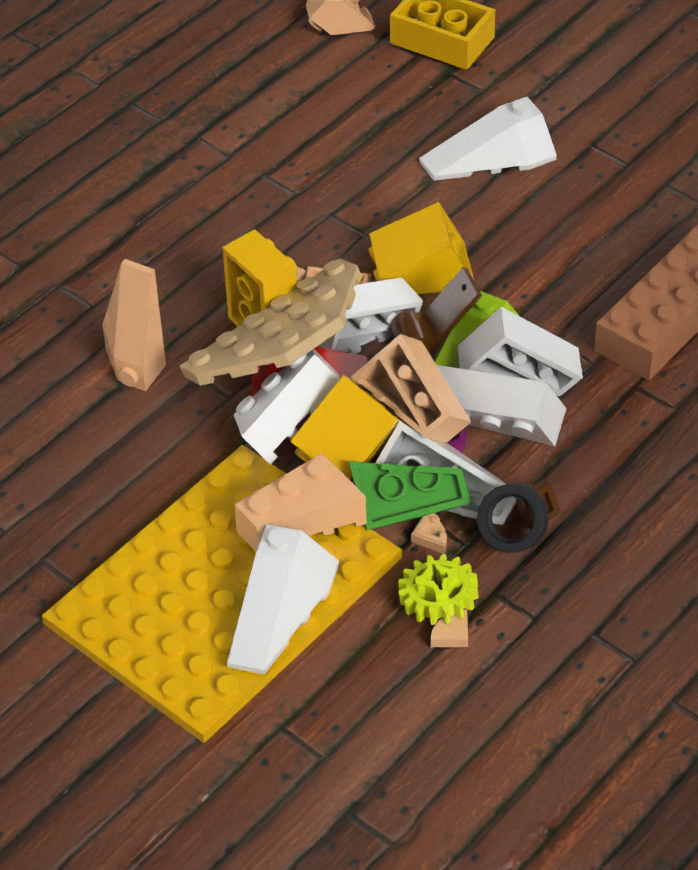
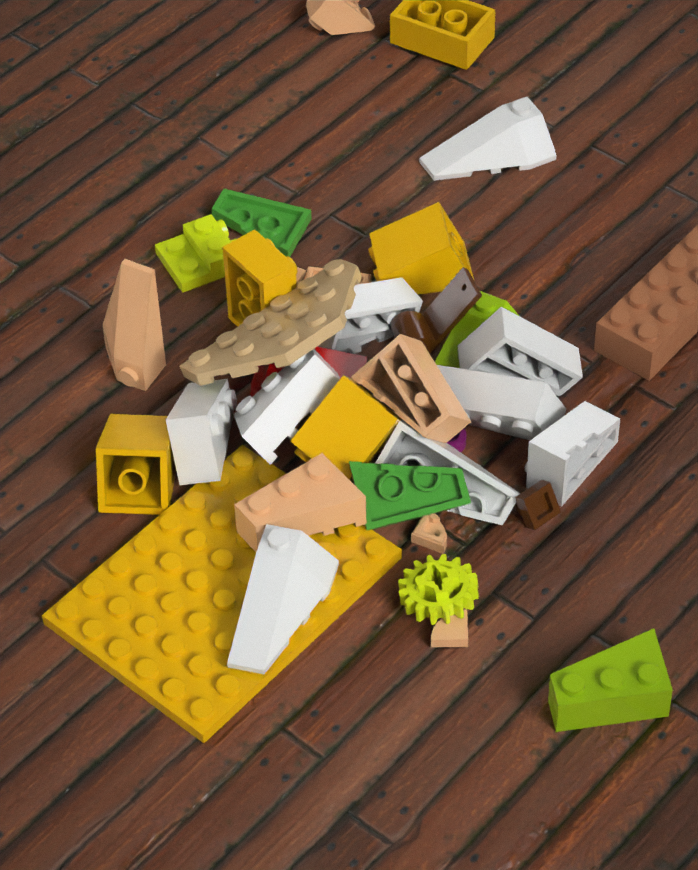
black tyre [477,483,549,553] -> none
none -> yellow slope [96,414,176,515]
none -> neon yellow plate [155,214,236,293]
none -> white wedge [166,379,237,485]
none -> bright green wing [212,189,312,257]
none -> white wedge [525,401,620,507]
none -> lime wedge [548,628,673,732]

